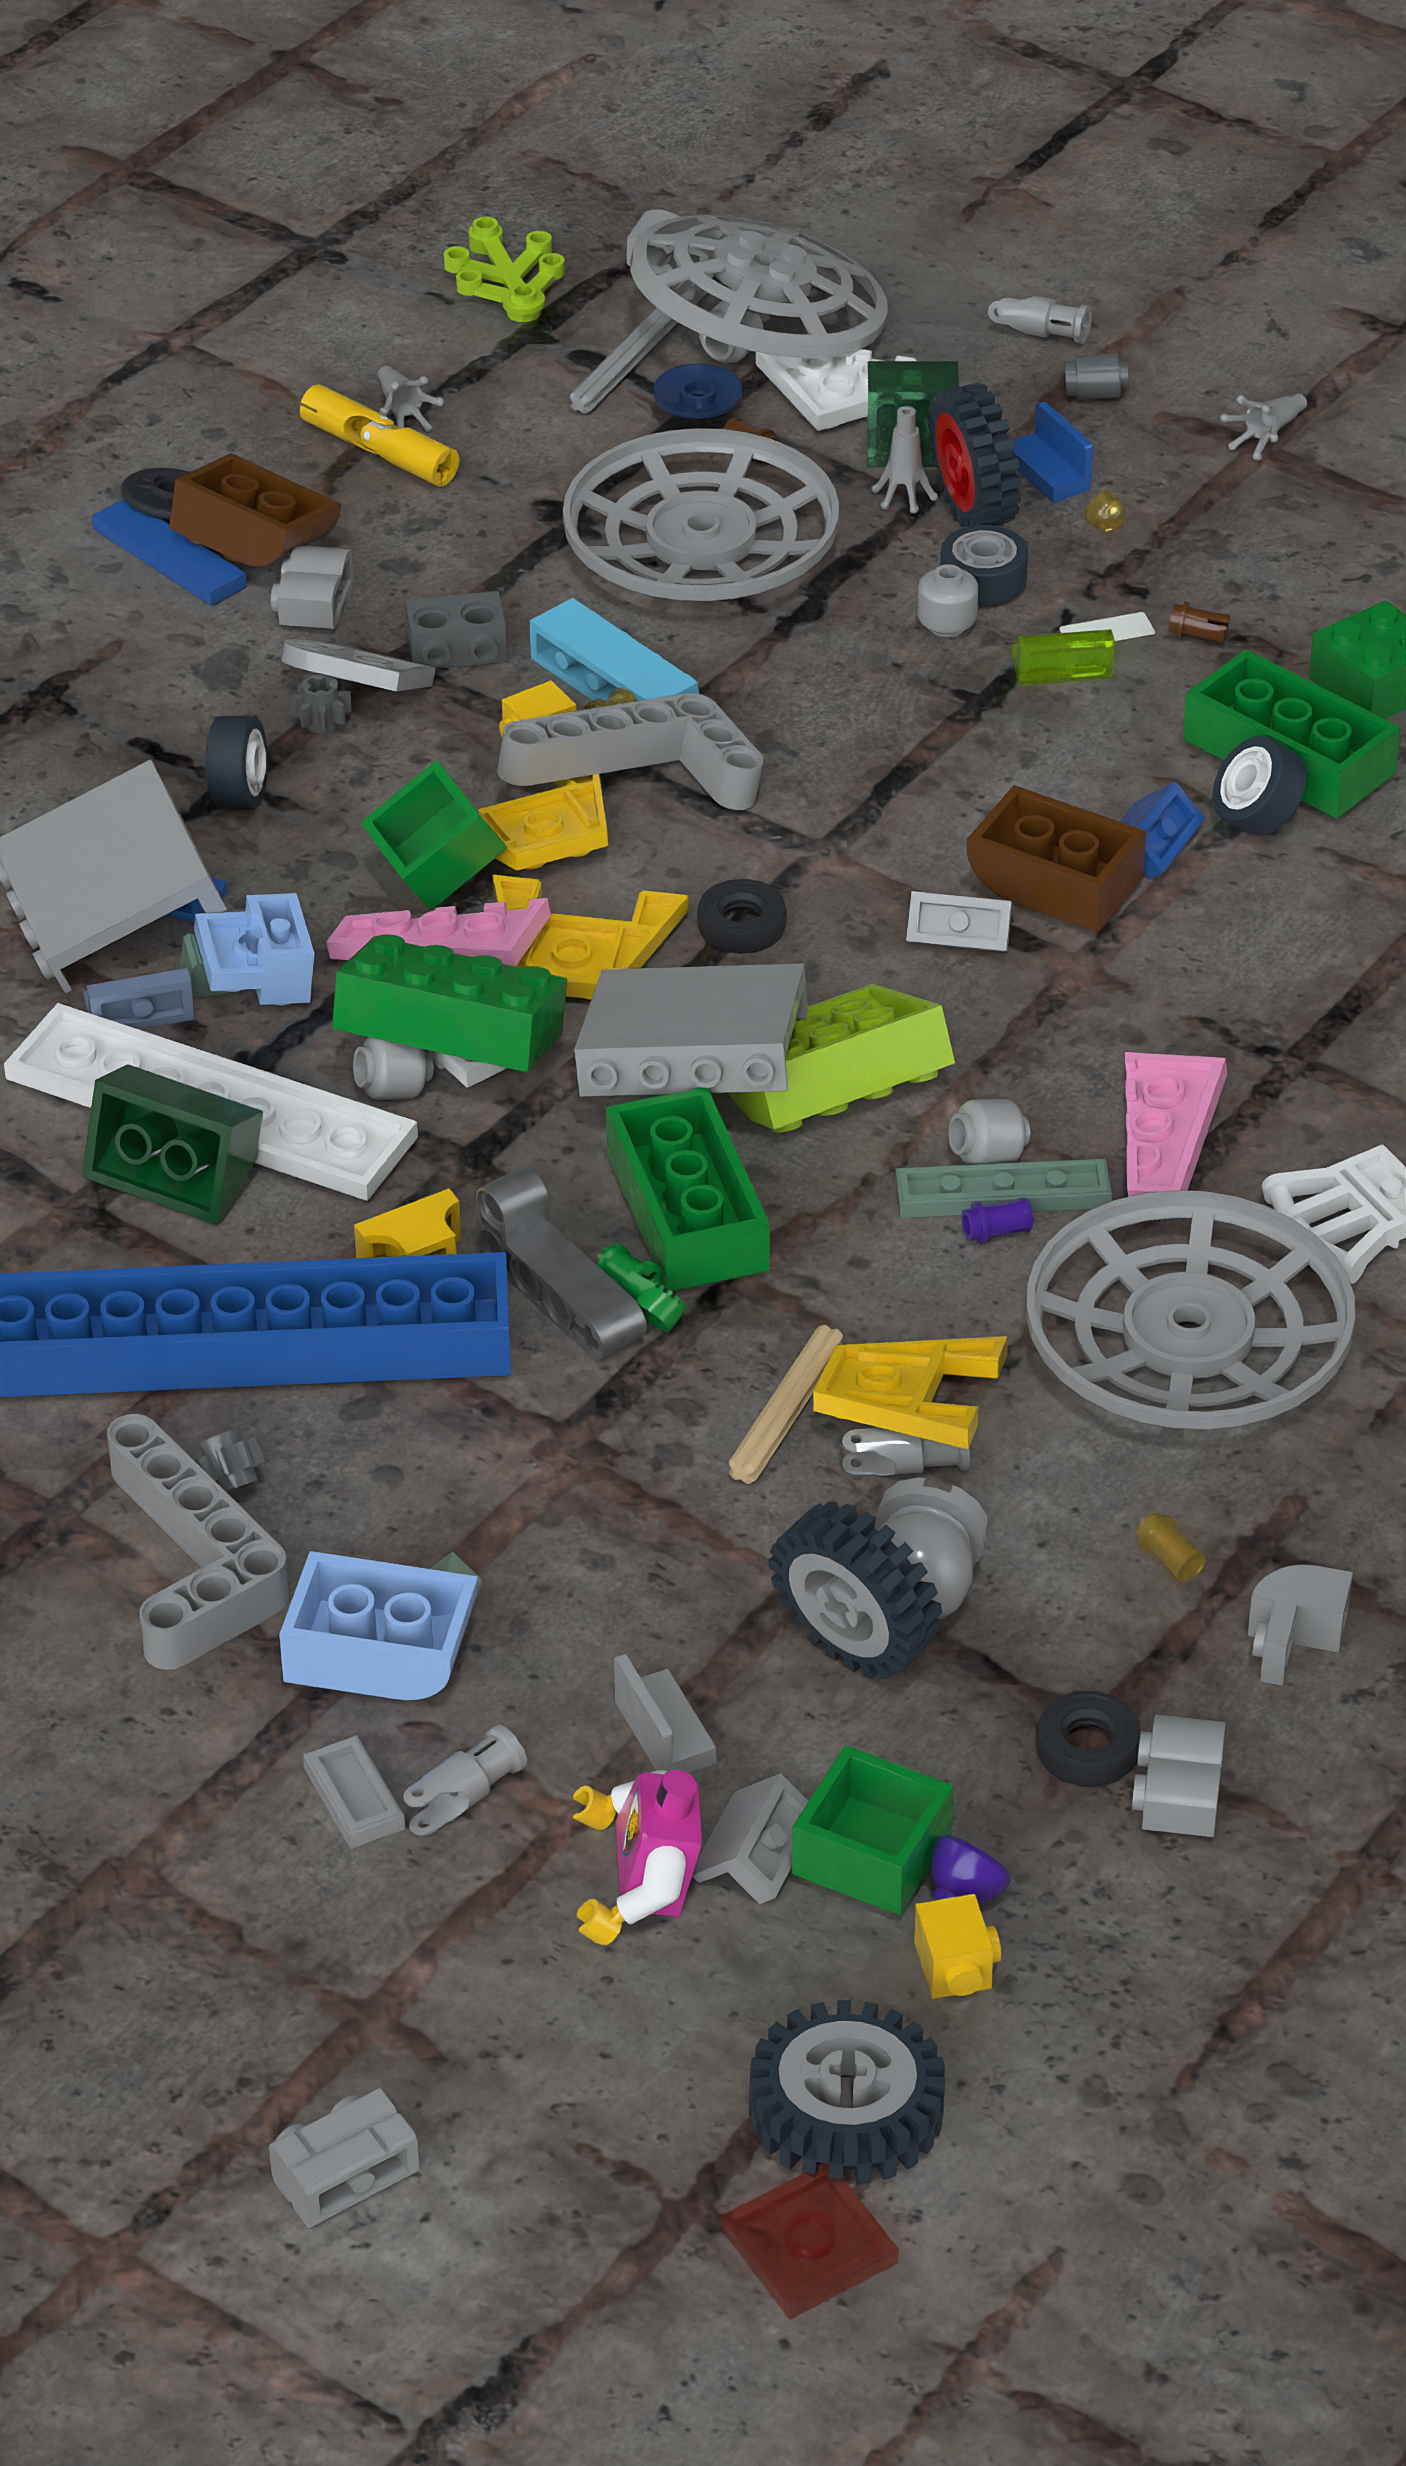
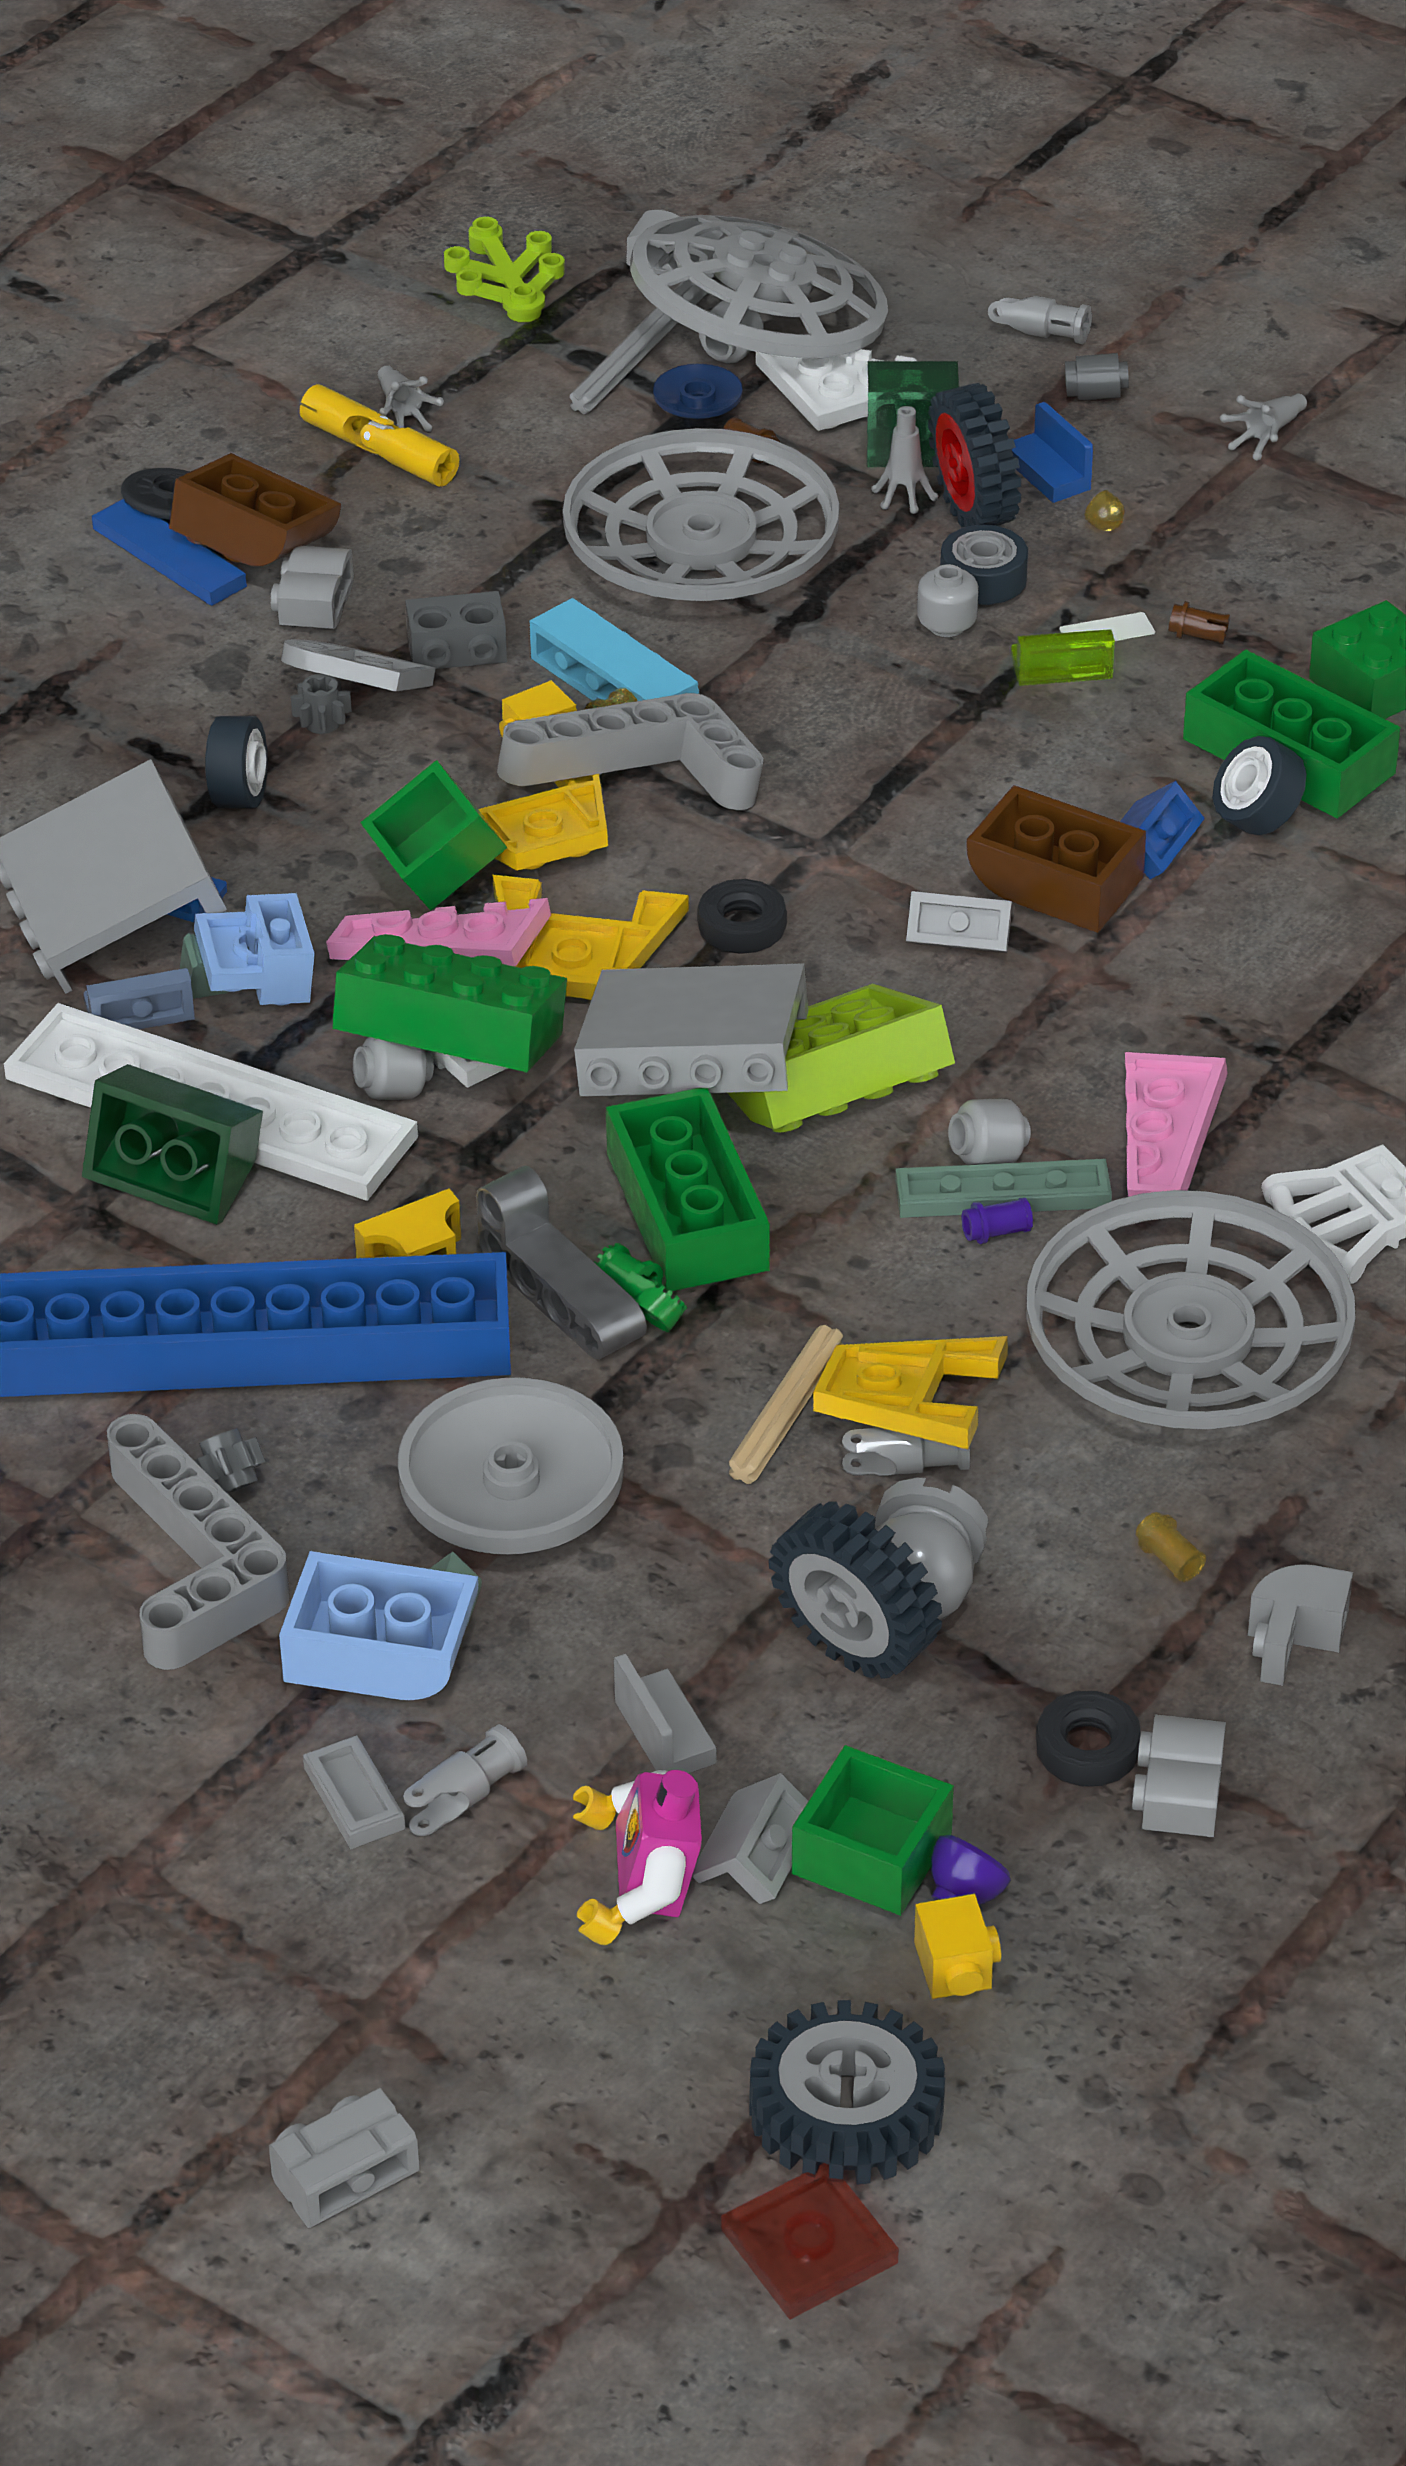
none -> light grey dish [398,1378,624,1554]

